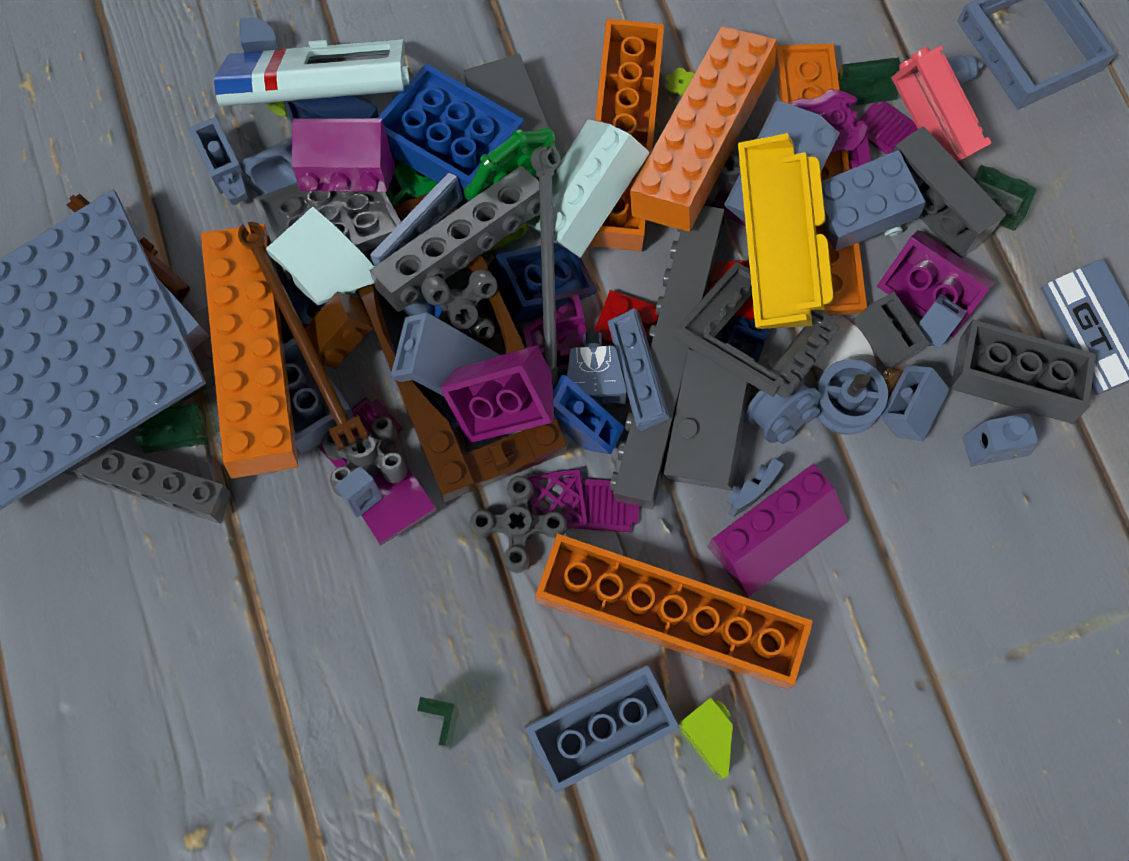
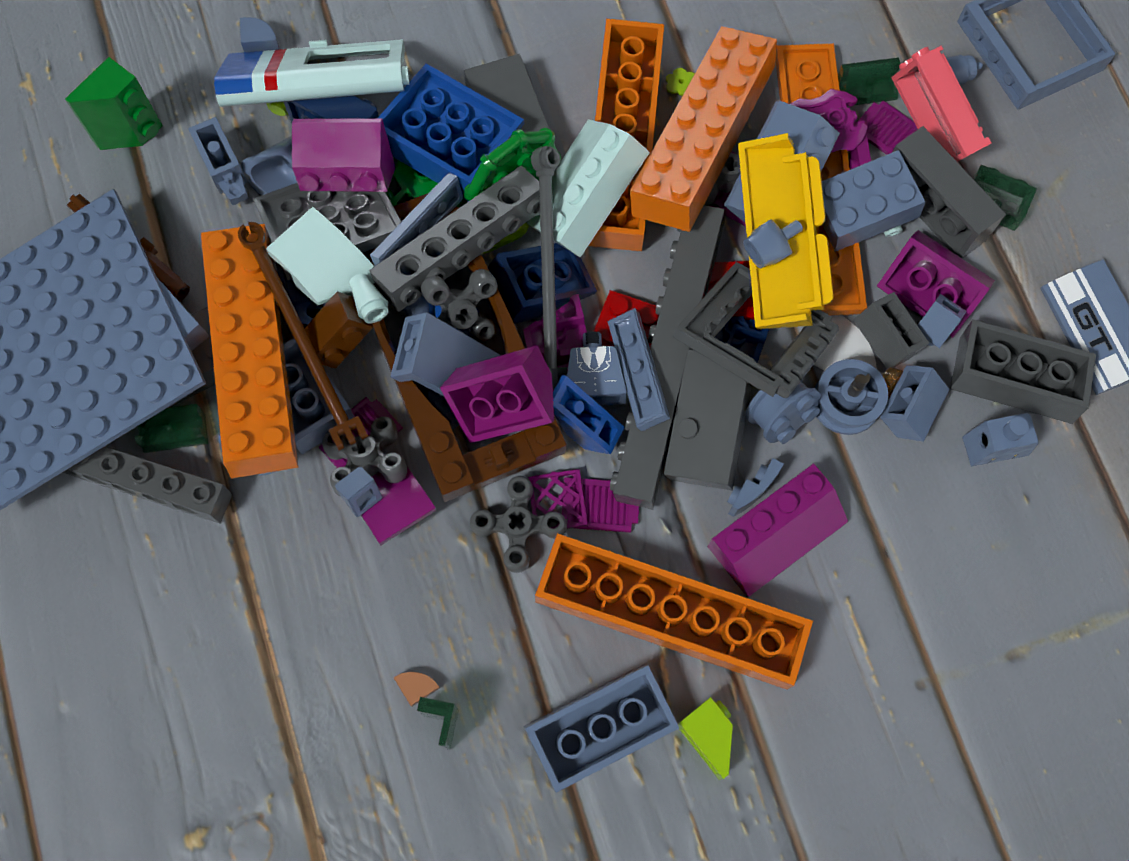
none -> green slope [65,57,163,150]
none -> light aqua cone [349,274,388,323]
none -> nougat tile [393,672,440,707]
none -> sand blue piece [743,219,803,269]

